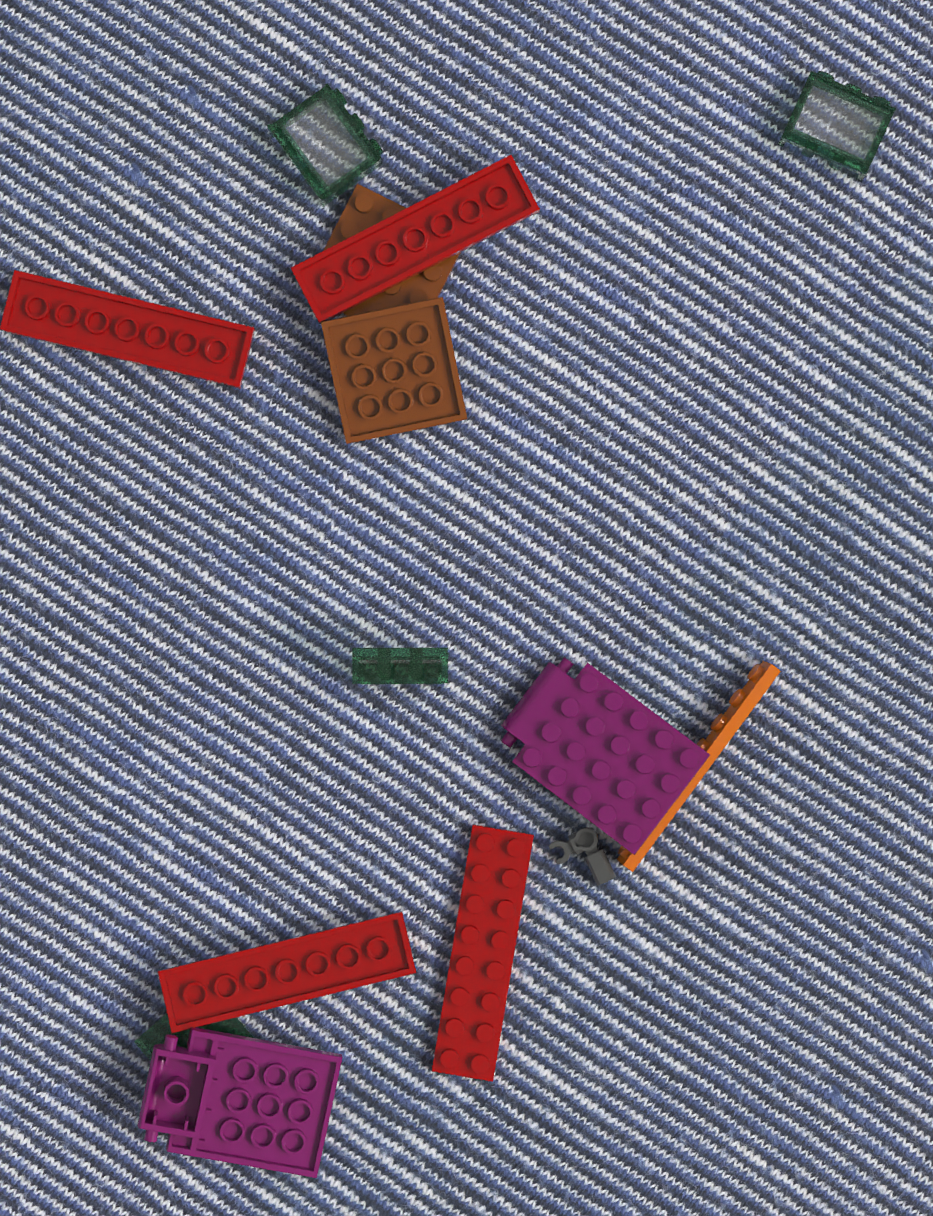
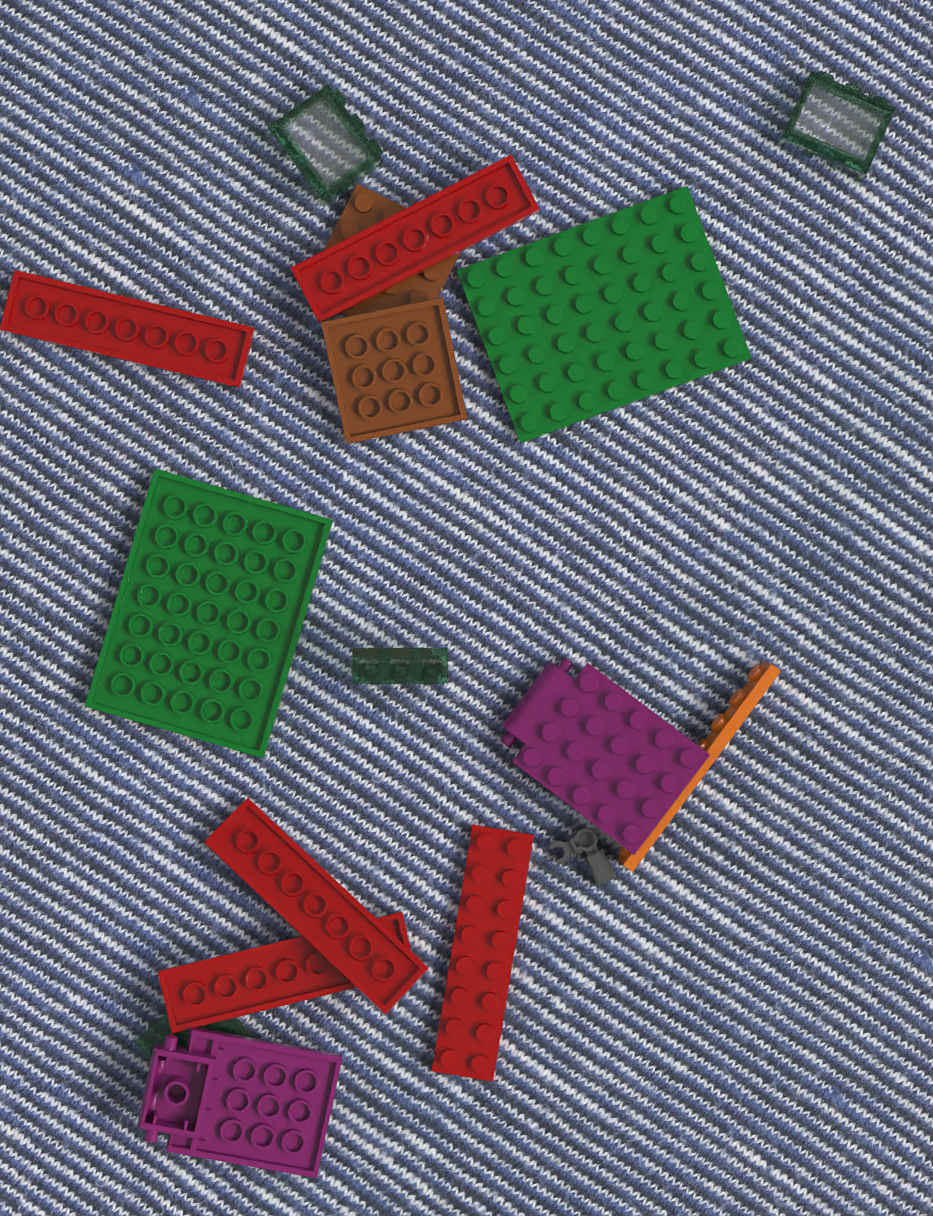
none -> green plate [84,468,333,758]
none -> red plate [204,797,429,1015]
none -> green plate [457,186,752,444]

